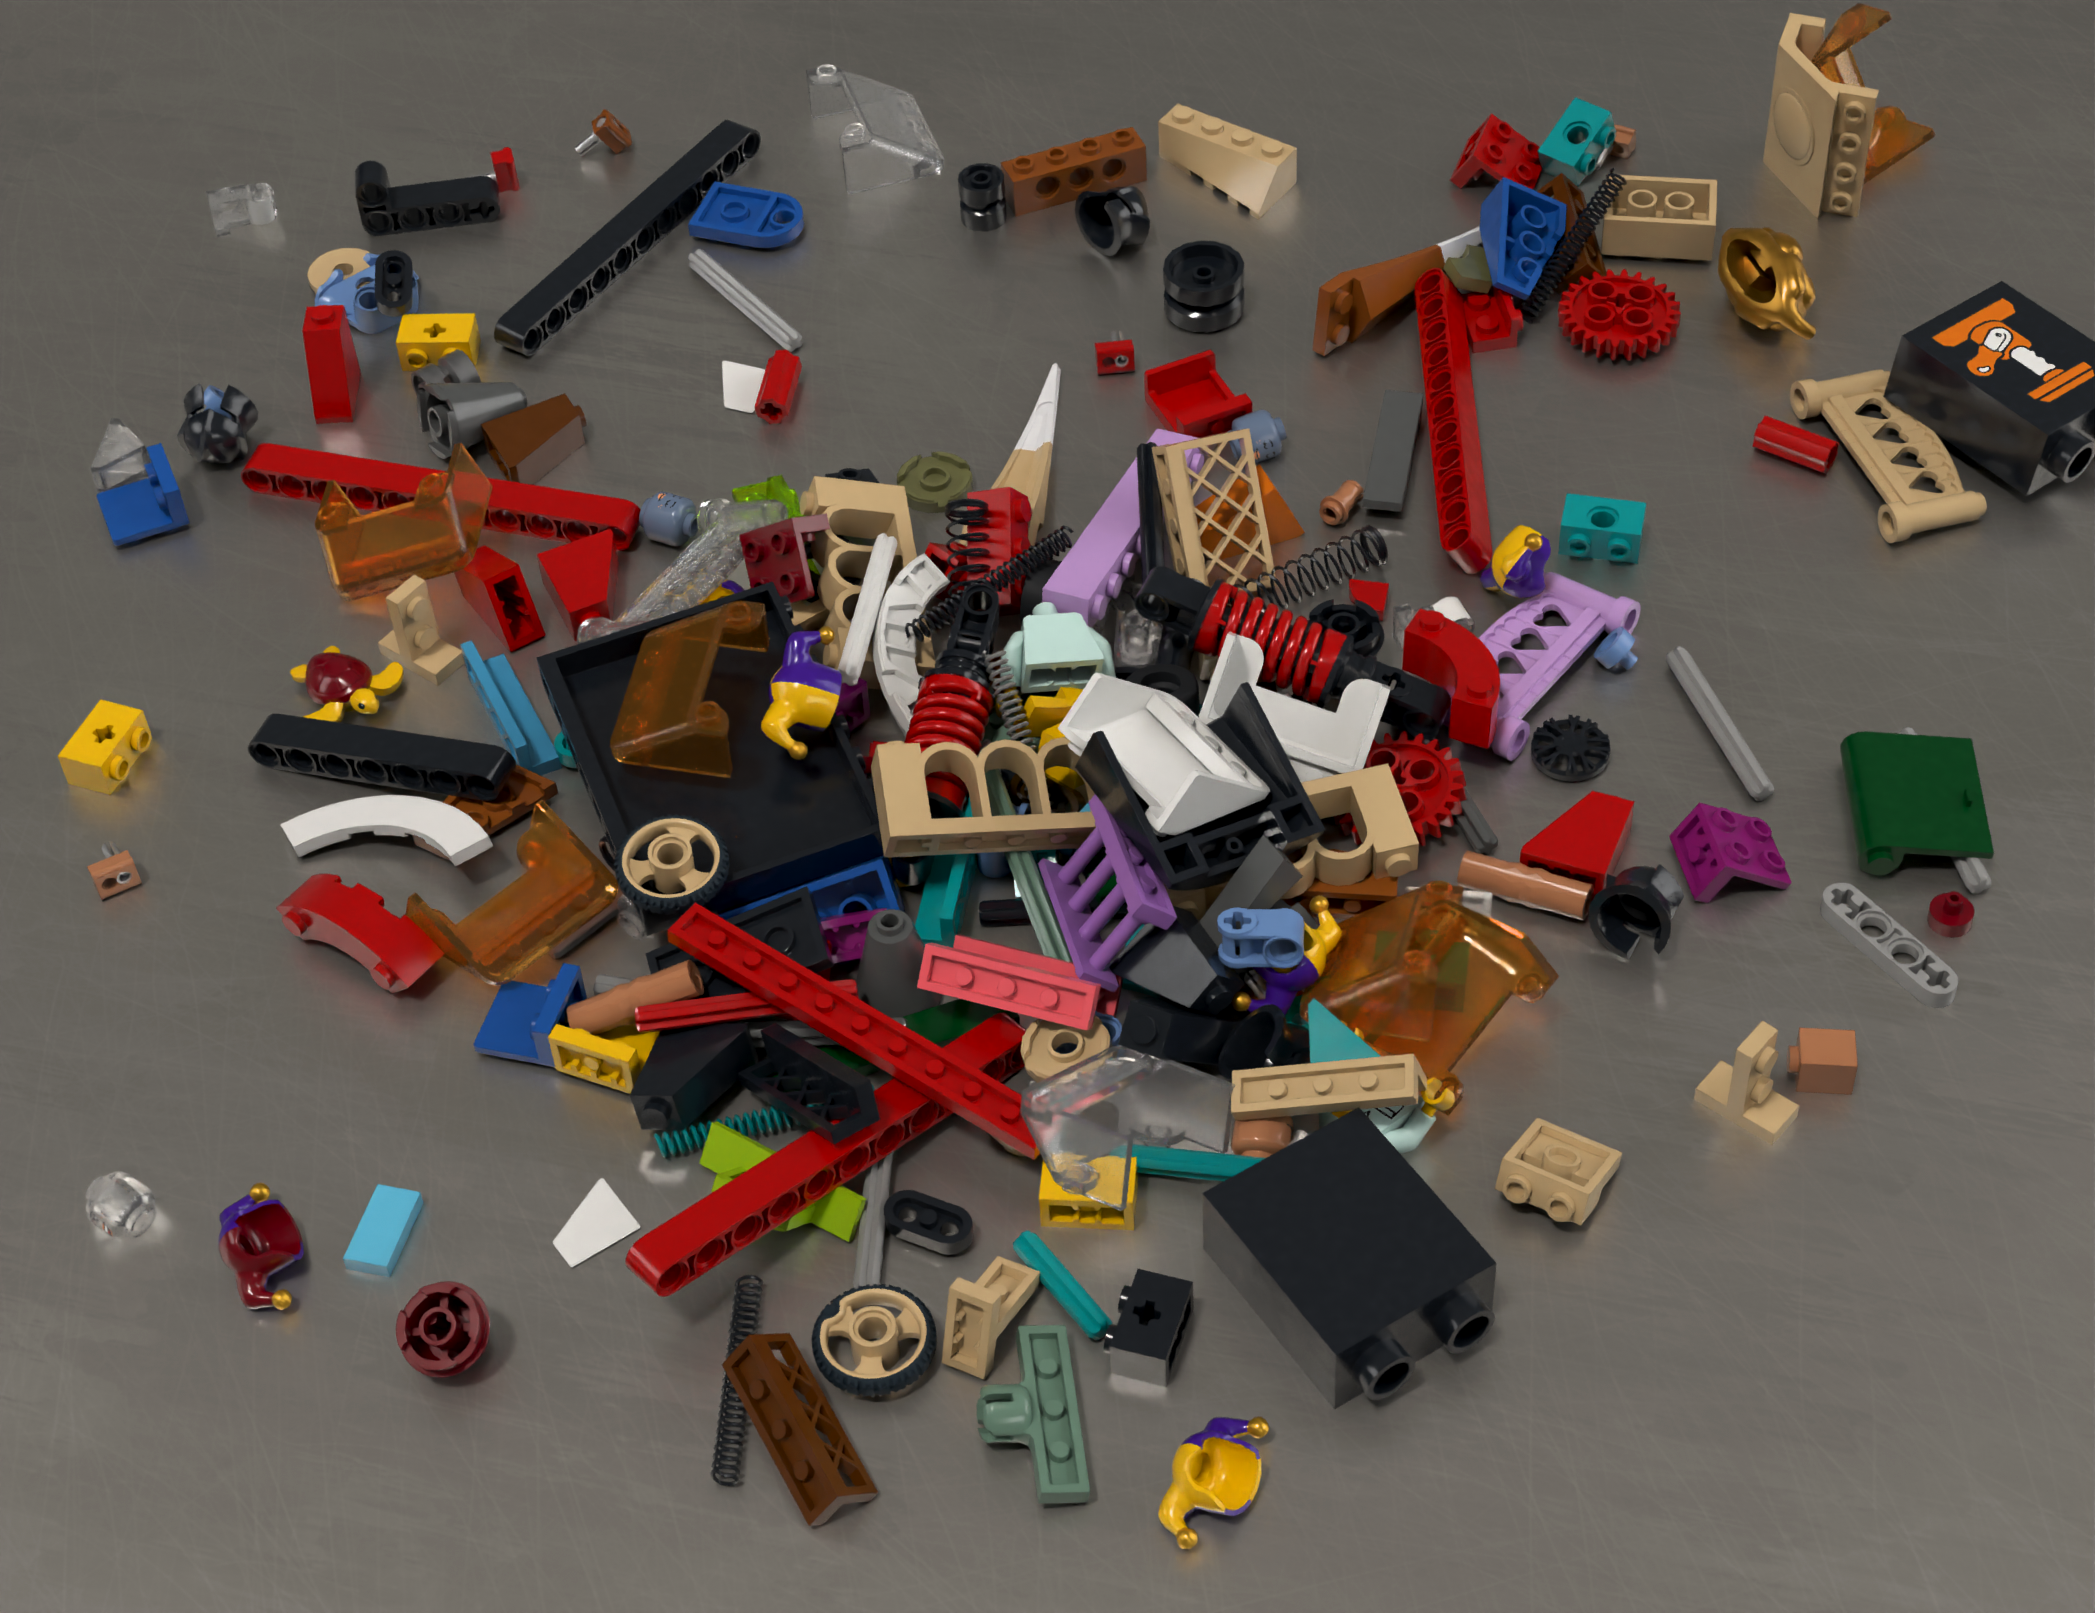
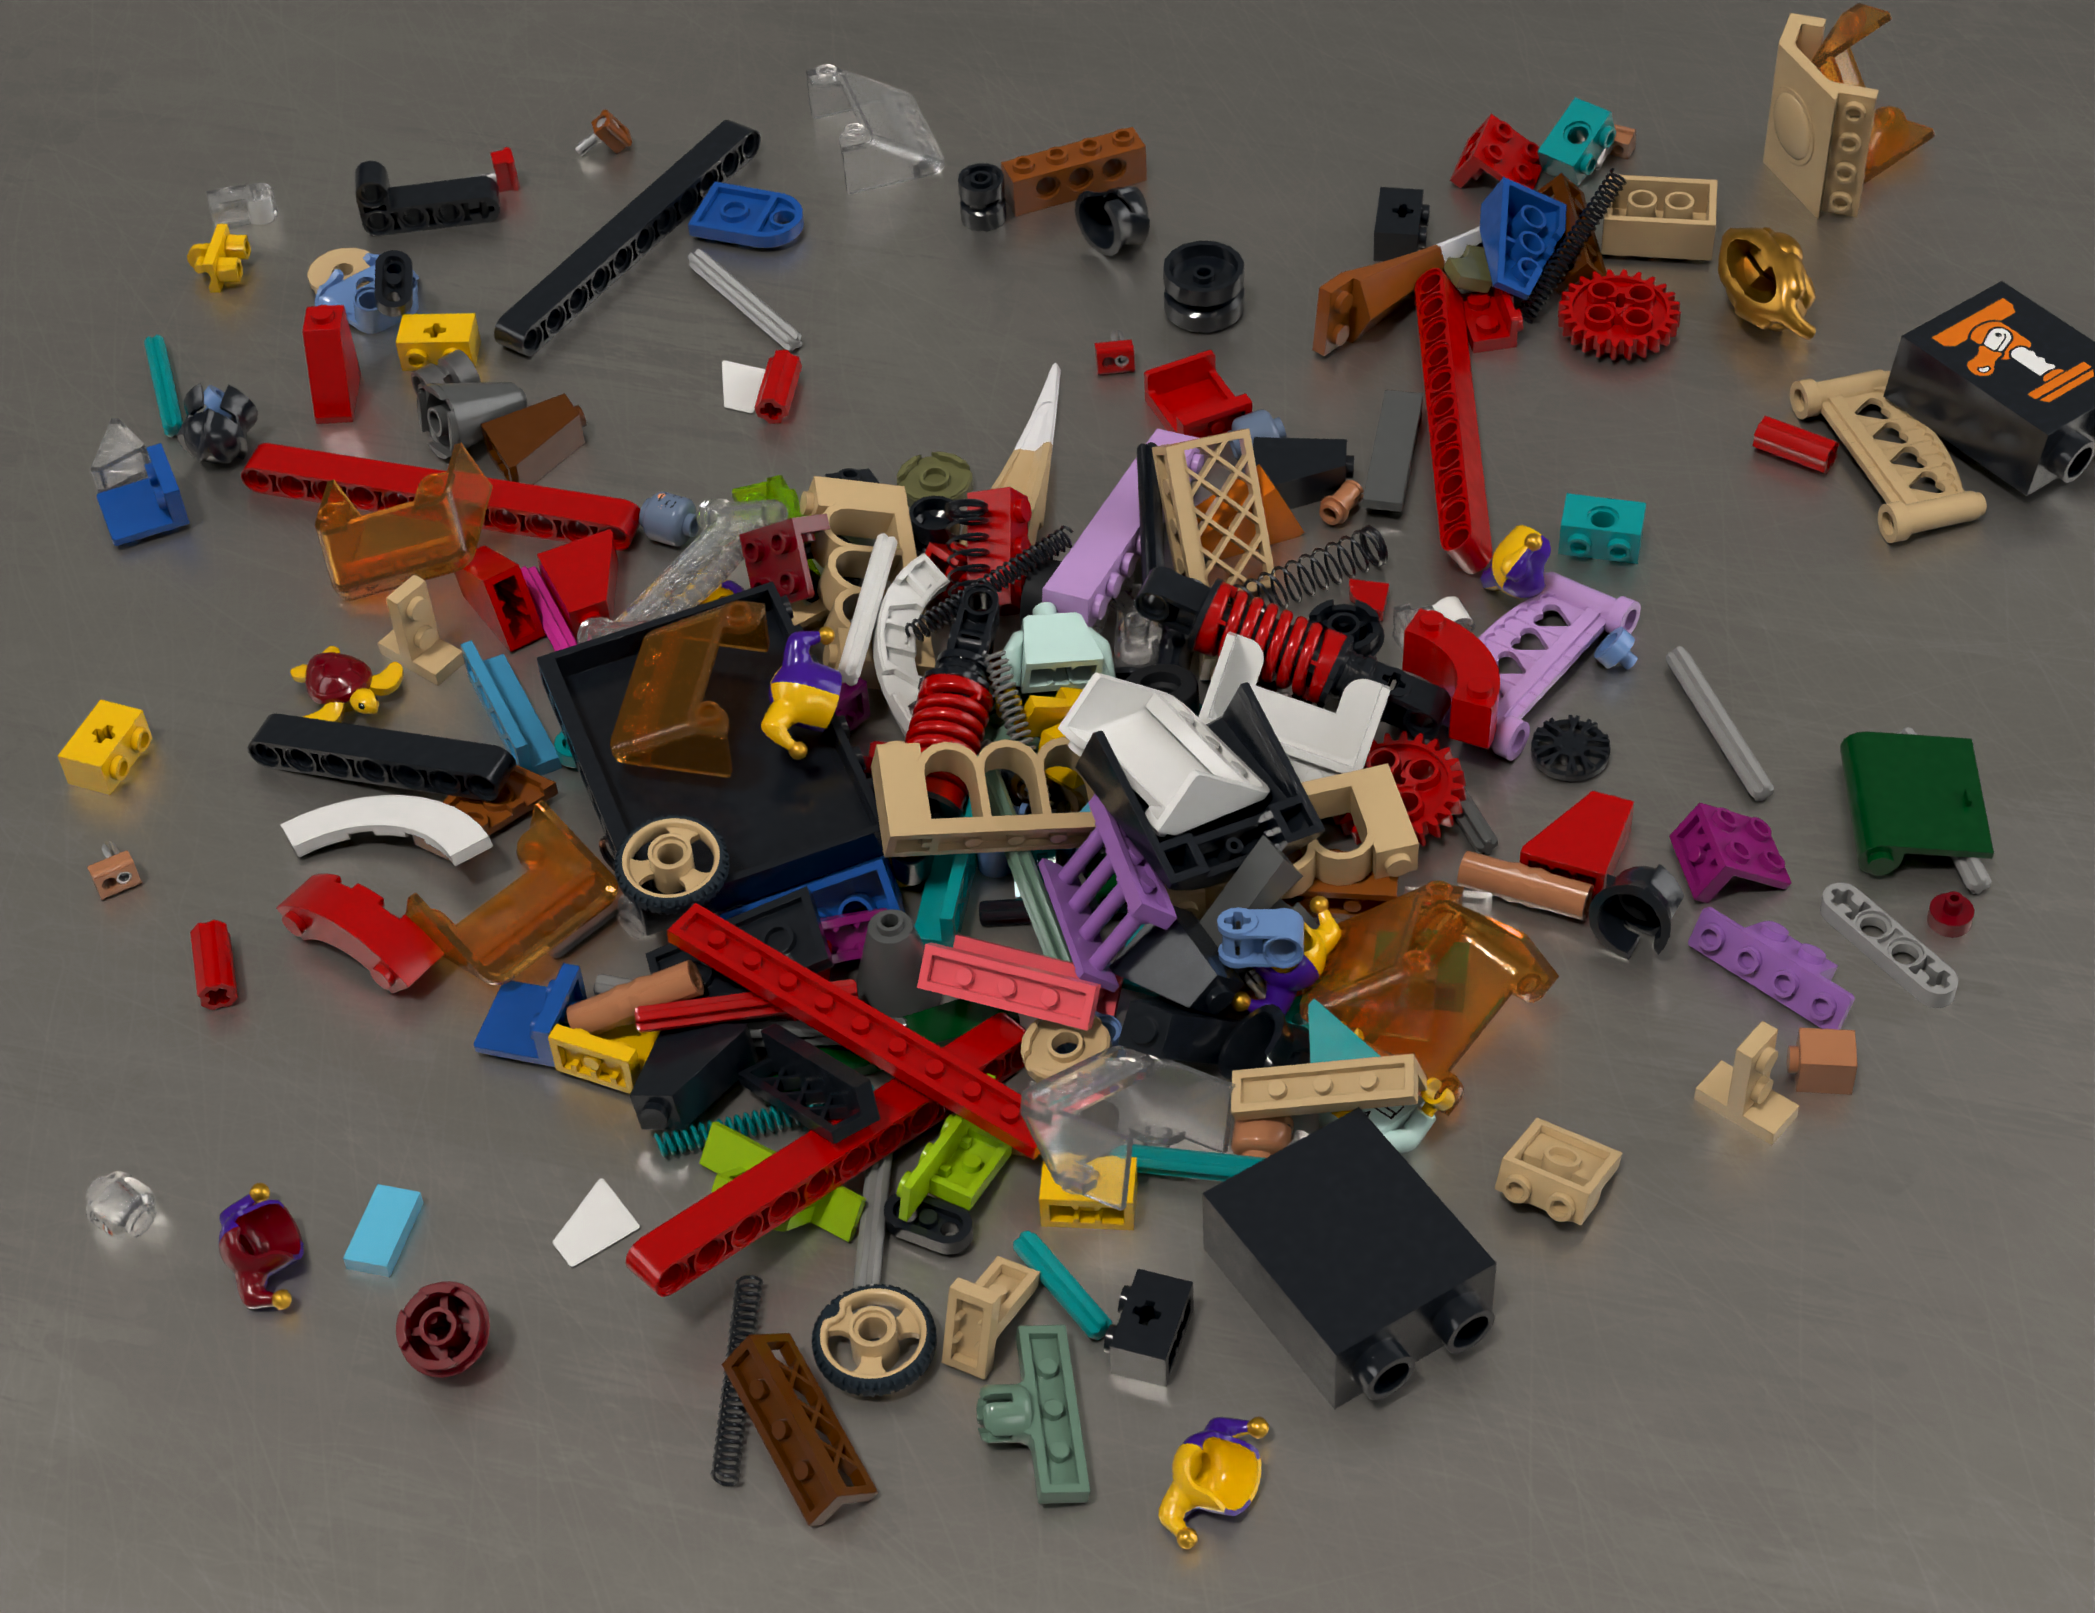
tan wedge [1158,104,1297,220] -> none
none -> teal axle [144,334,183,438]
none -> yellow hips [187,224,251,293]
none -> red axle [190,919,238,1010]
none -> dark pink axle [521,566,578,651]
none -> lime bracket [896,1073,1012,1222]
none -> black wheel [909,495,961,557]
none -> black slope [1253,437,1354,510]
none -> black brick [1373,187,1430,261]
none -> medium lavender bracket [1688,907,1855,1030]

